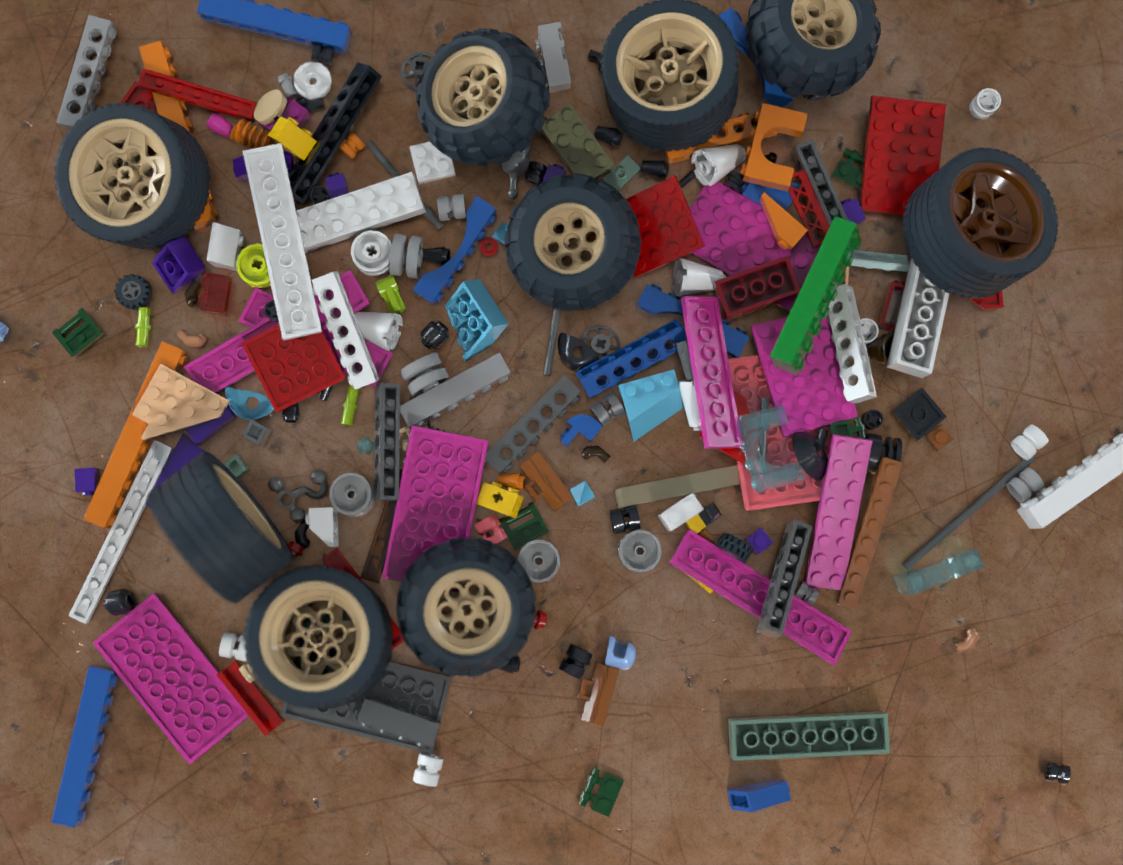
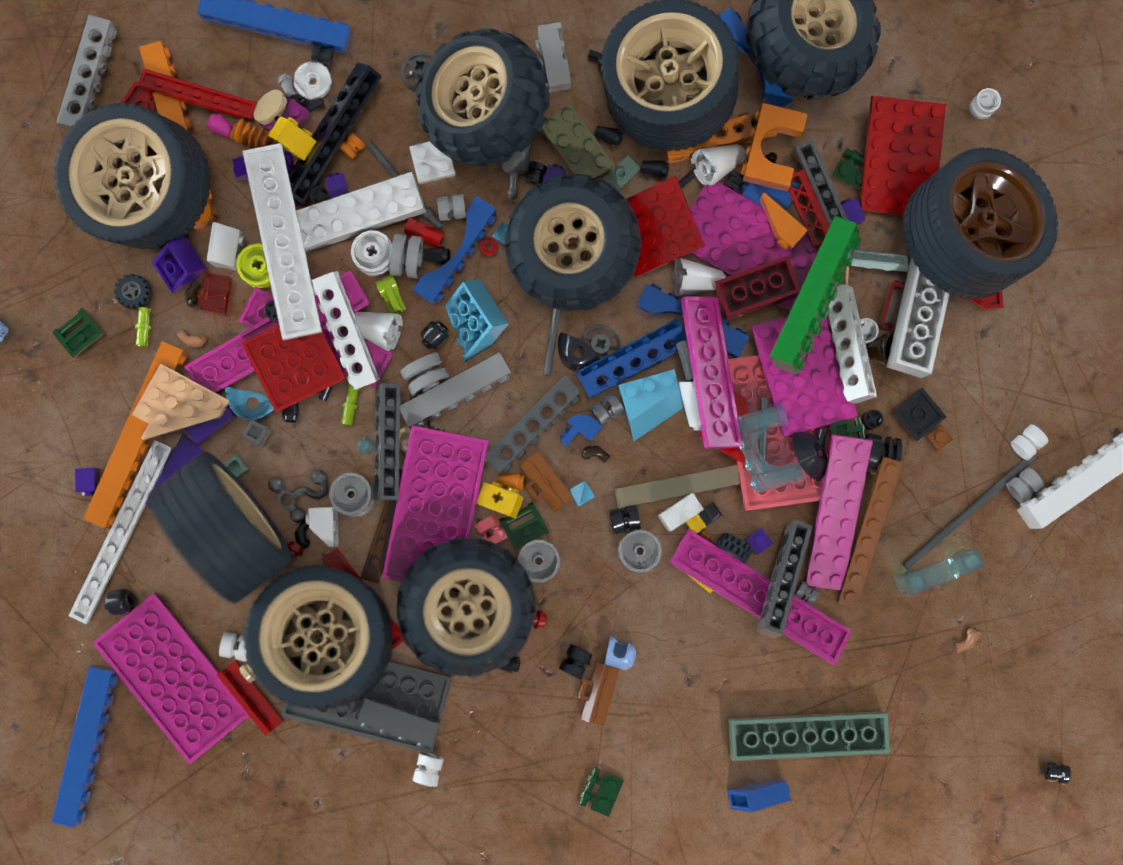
none -> red axle [404,218,445,247]

